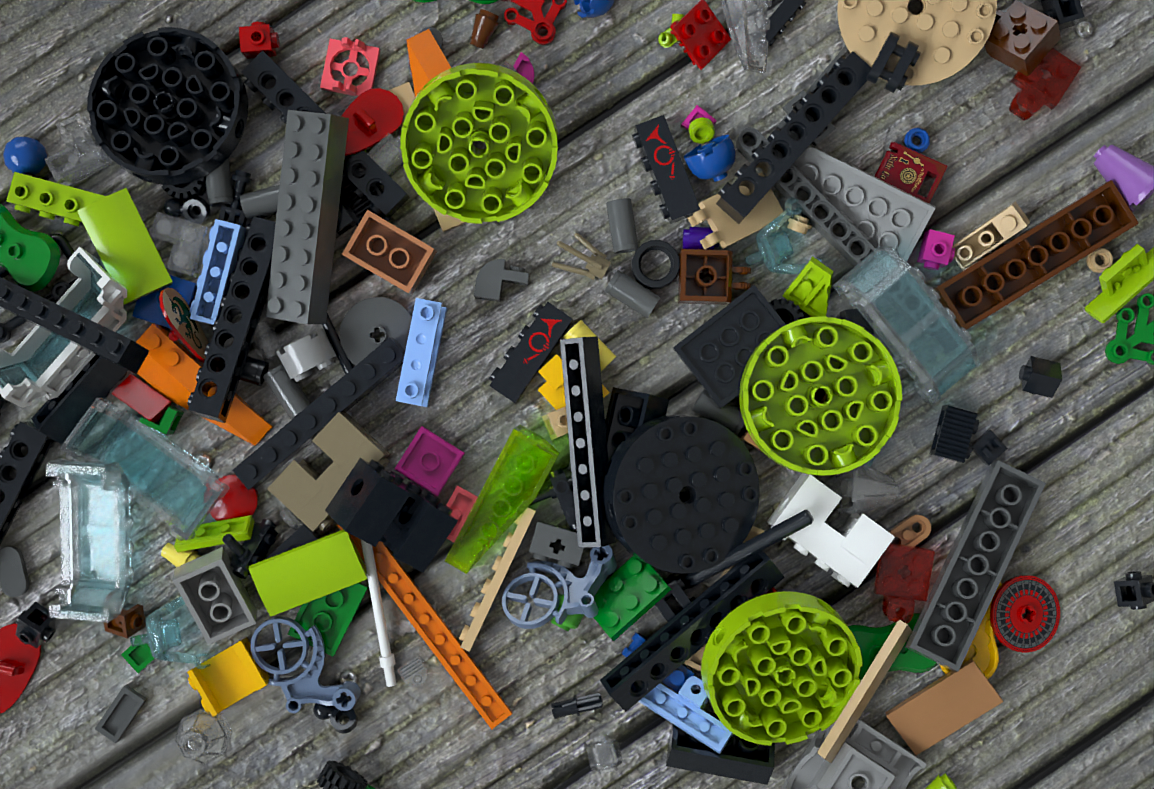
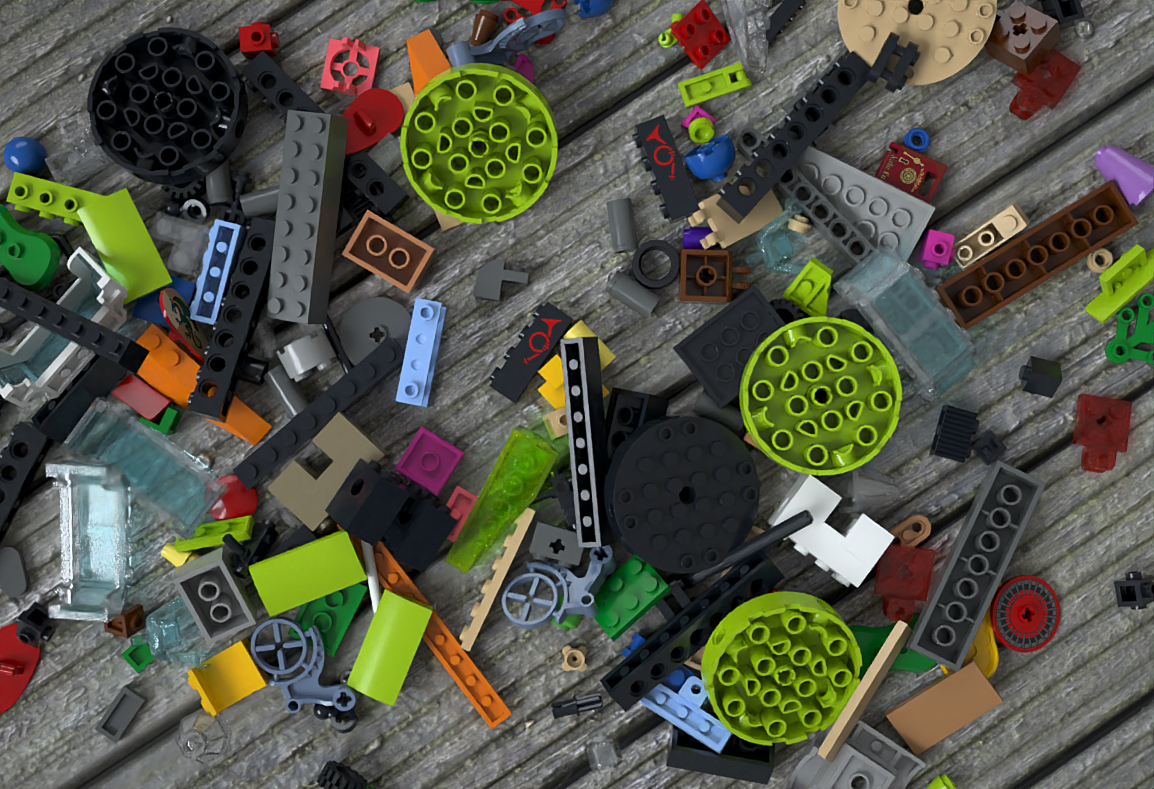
dark tan plant [552,233,611,280] -> none
none -> lime slope [346,588,433,707]
none -> sand blue piece [446,9,568,67]
none -> tan plate [562,646,587,672]
none -> lime plate [677,62,752,109]
none -> clear red plate [1073,393,1132,473]

